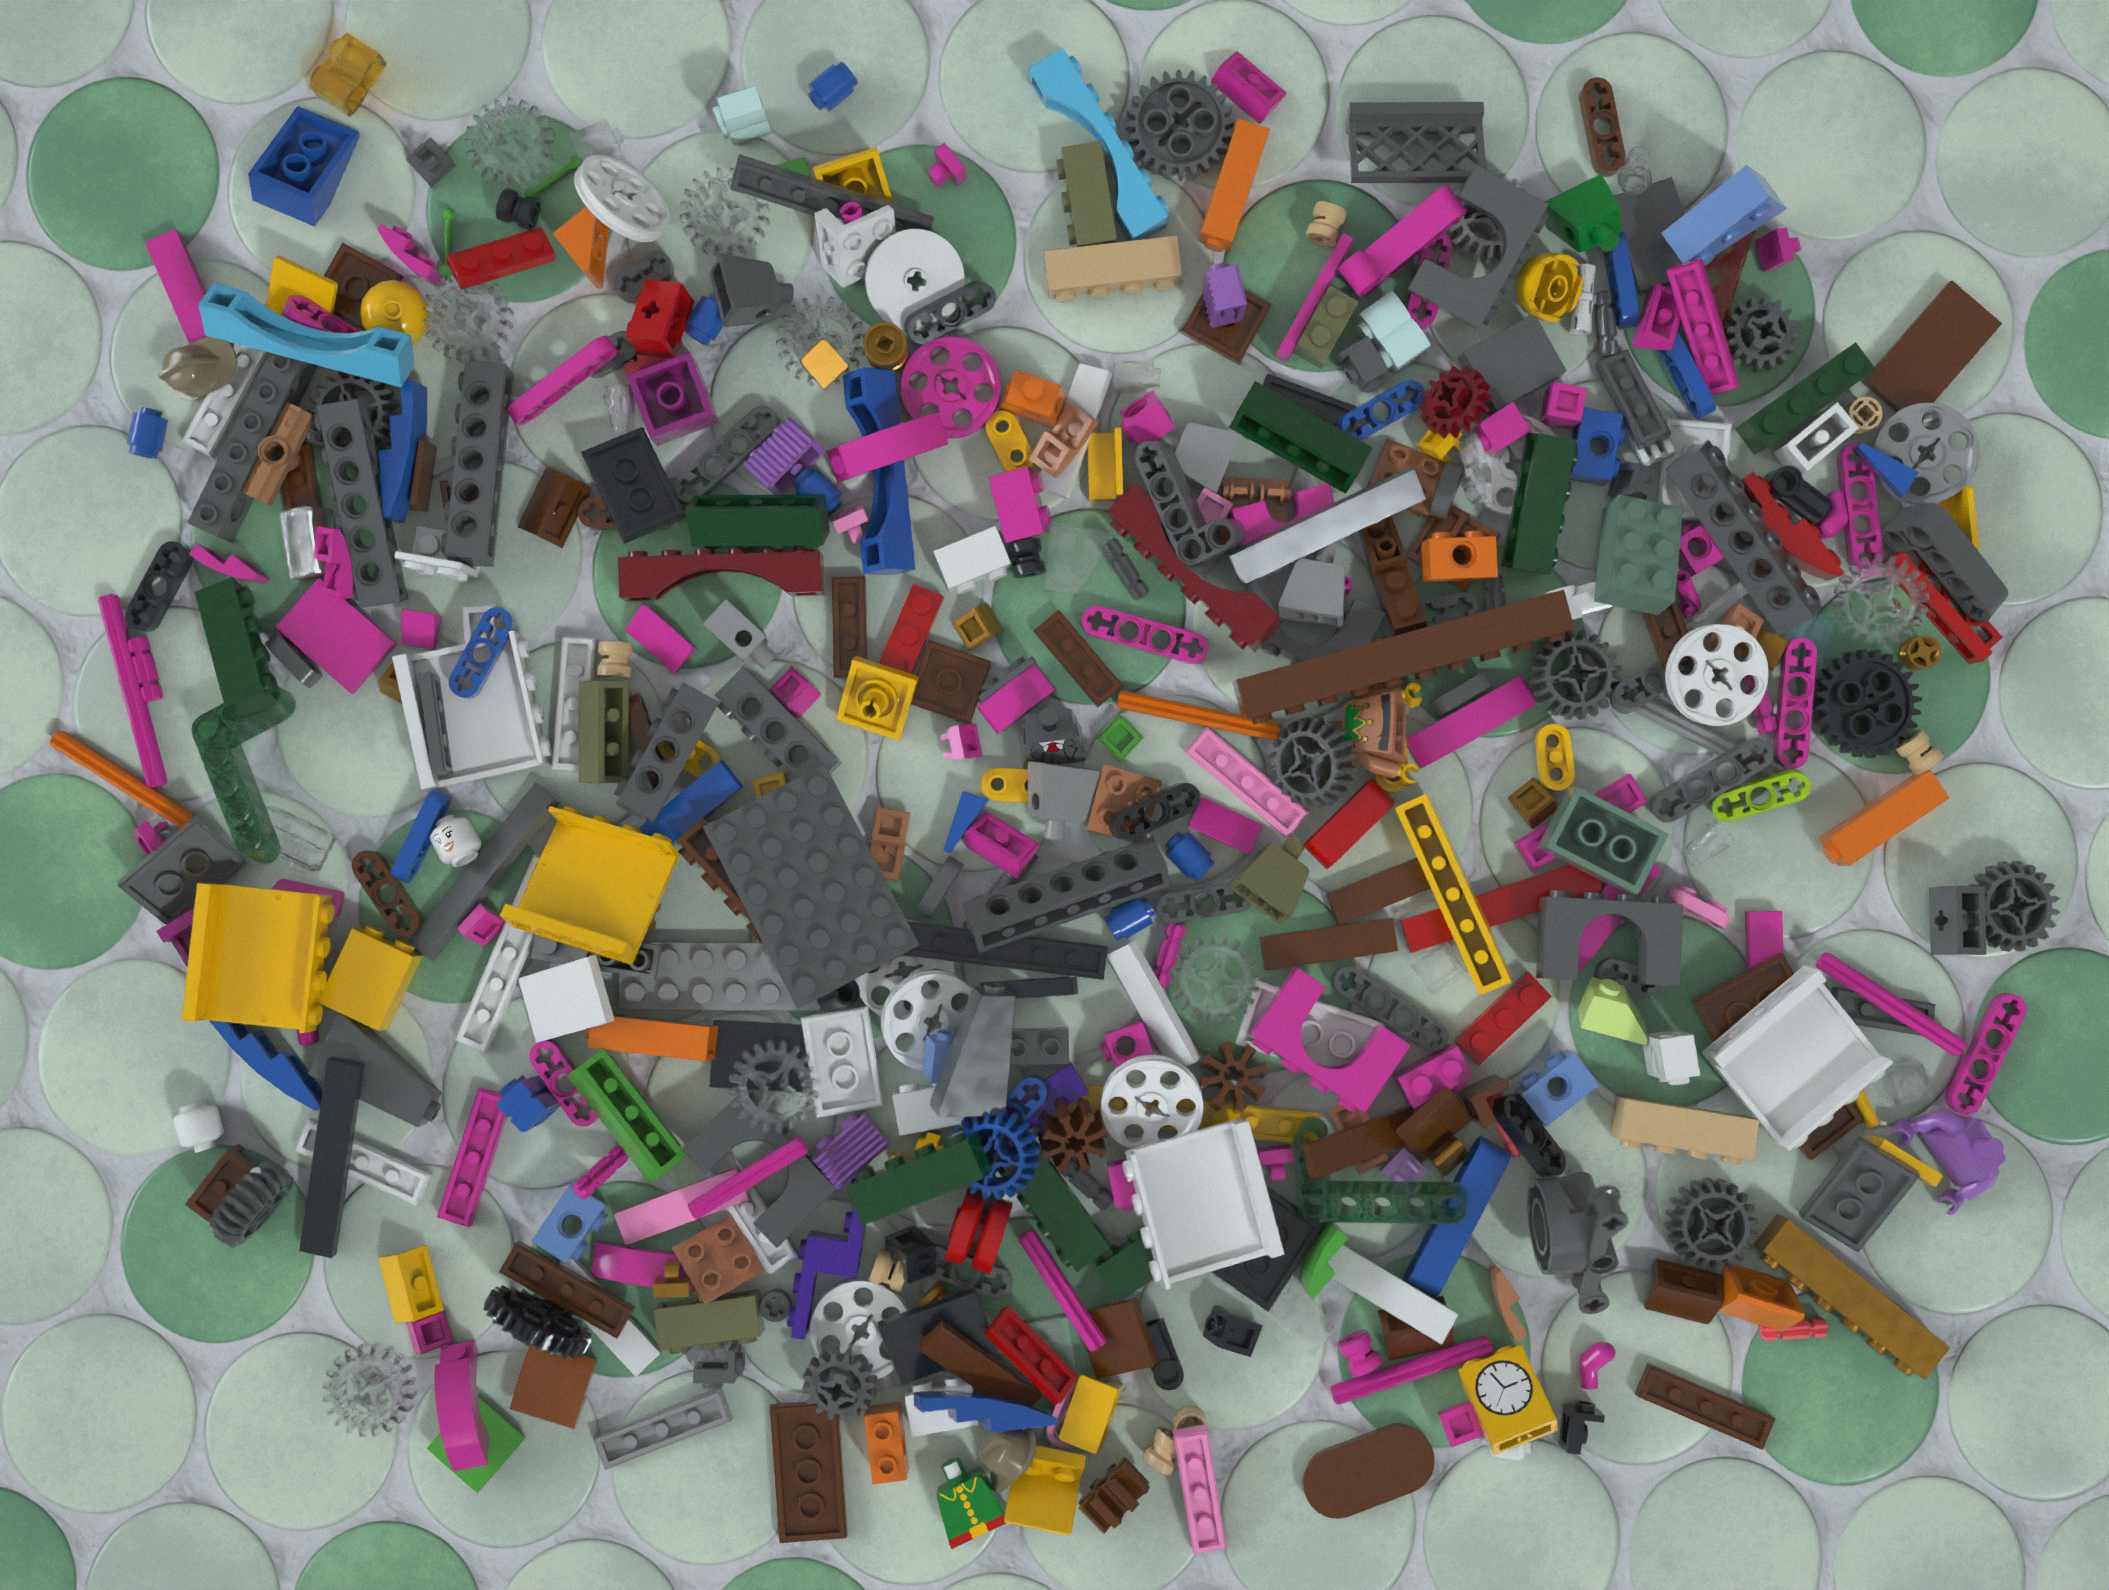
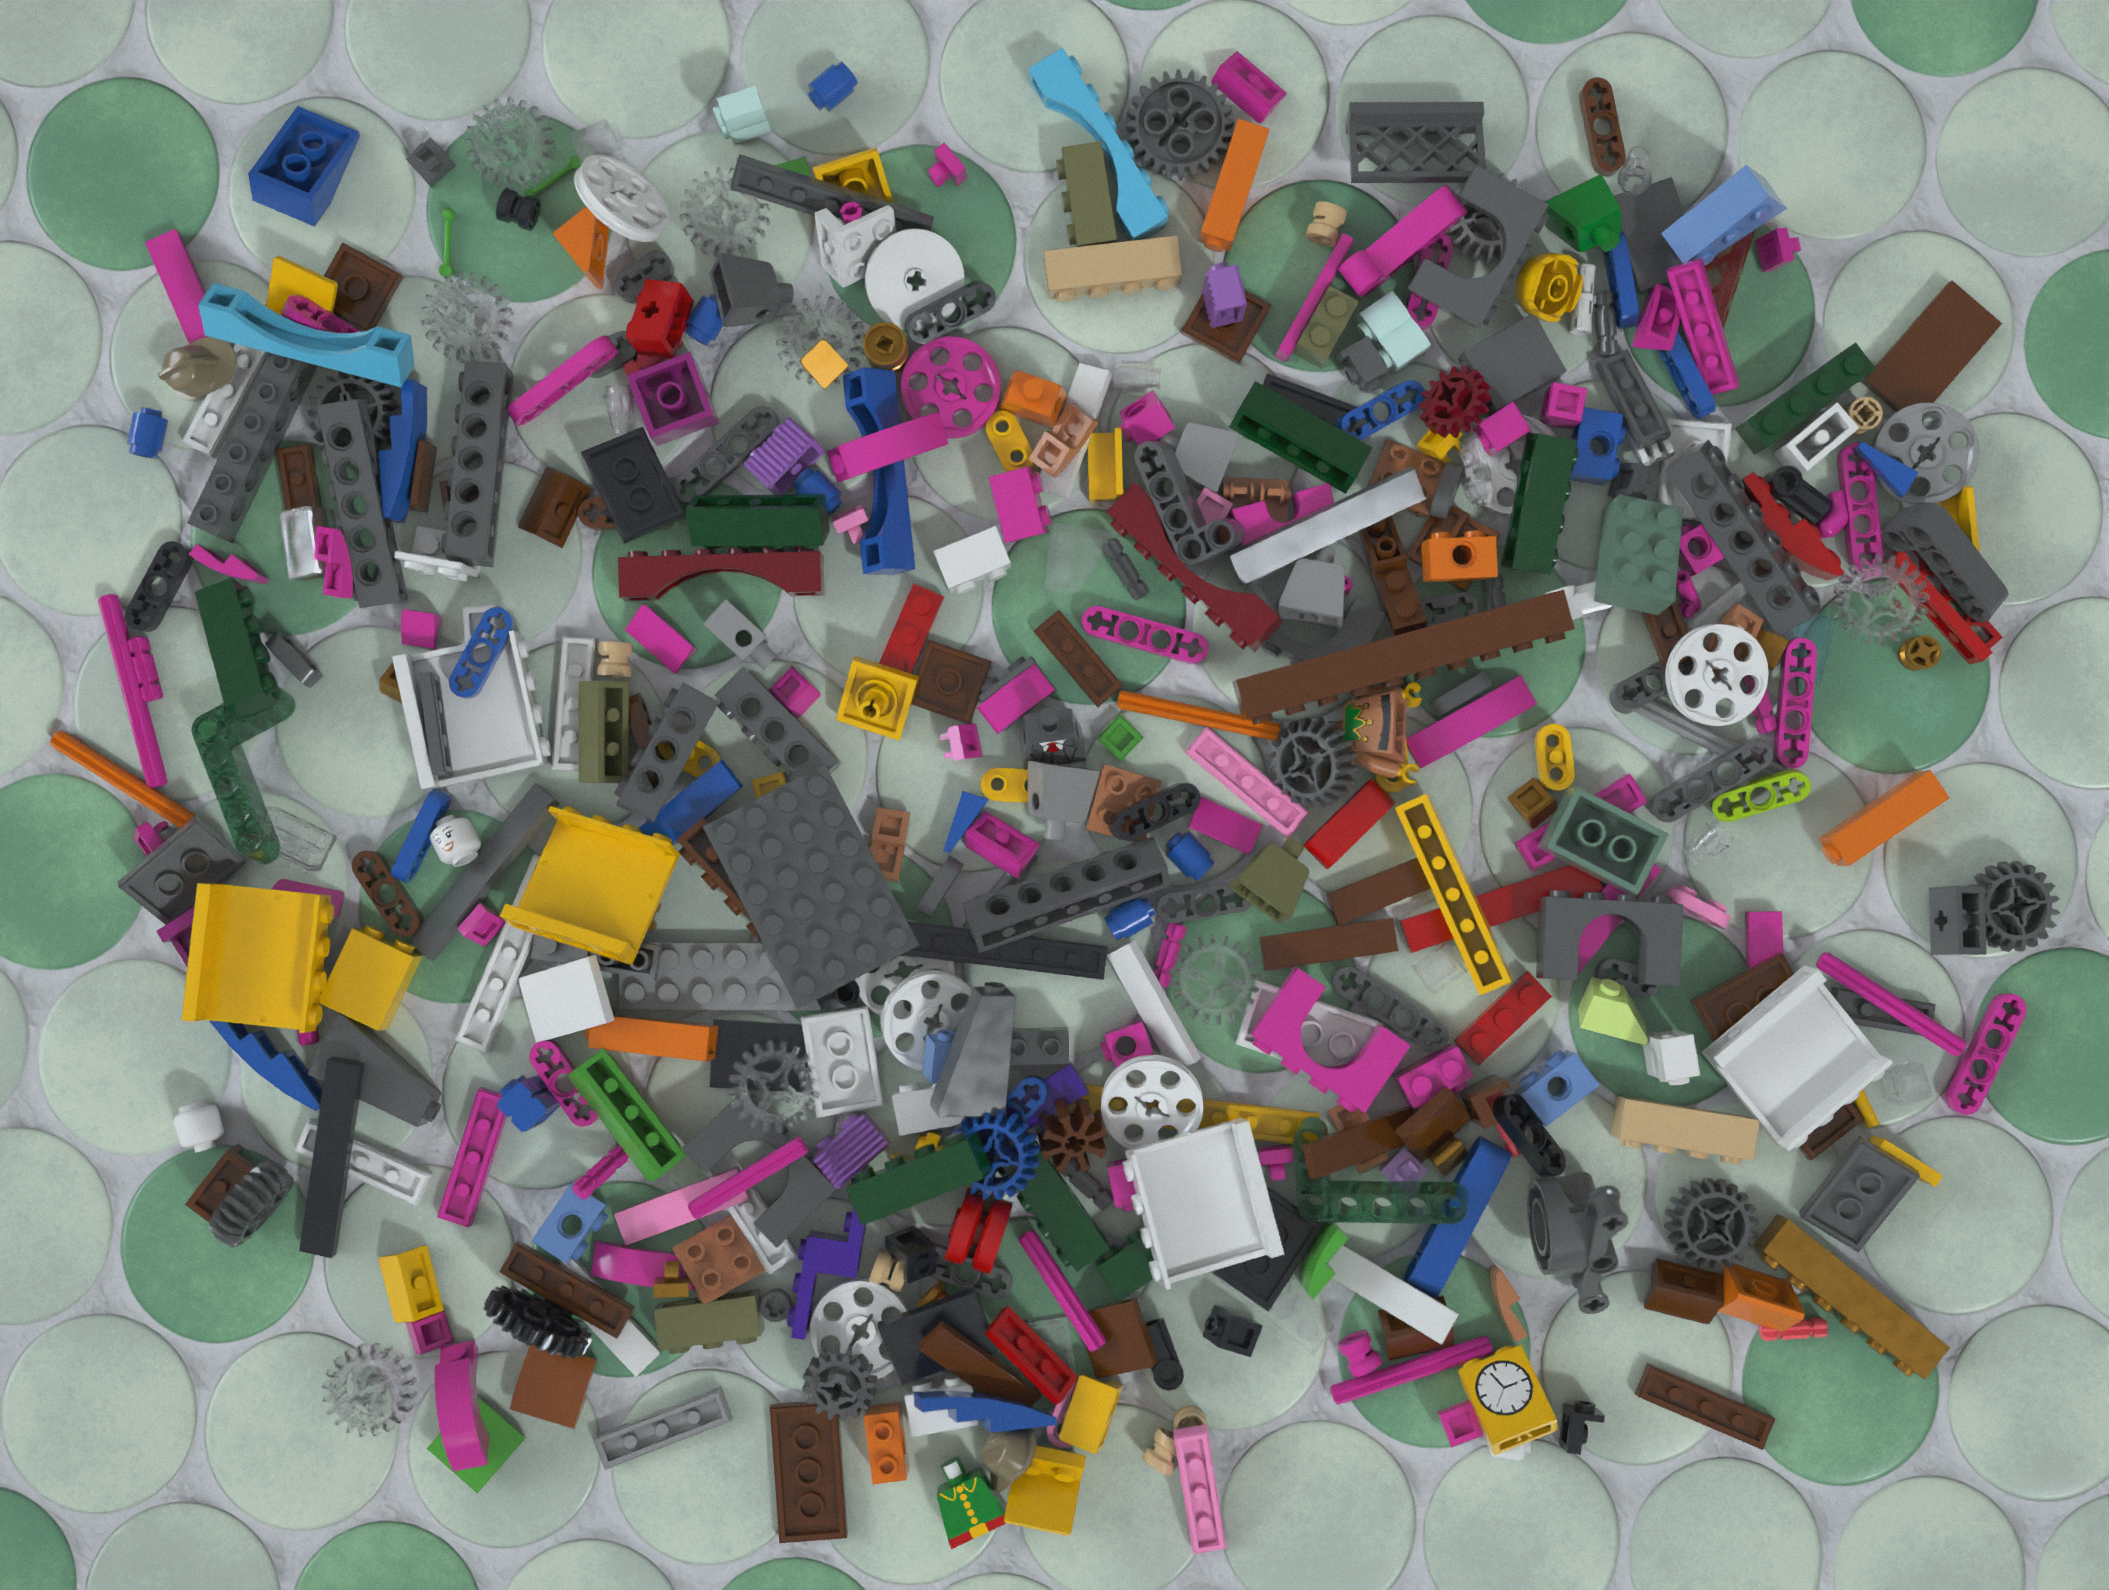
medium nougat piece [242,402,315,506] -> none
dark pink tile [275,577,398,694] -> none
clear yellow brick [309,33,387,117] -> none
yellow cylinder [360,280,430,345] -> none
dark pink slope [377,224,442,287] -> none
red plate [447,227,556,290] -> none
dark grey bracket [693,1342,745,1389] -> none
reddish brown tile [832,576,868,678] -> none
pearl gold slope [952,603,1003,651] -> none
black beam [980,977,1078,998] -> none
black wheel [1008,538,1046,578] -> none
reddish brown gear [1078,1457,1150,1534] -> none
reddish brown gear [1198,1041,1268,1114] -> none
reddish brown tile [1302,1423,1435,1519] -> none
dark grey gear [1529,630,1621,720] -> none
dark pink arm [1580,1342,1616,1389] -> none
dark grey gear [1724,296,1800,372] -> none
black gear [1812,649,1922,758] -> none
medium lavender torso [1891,1109,2005,1215] -> none
tan wheel [1895,729,1944,775] -> none

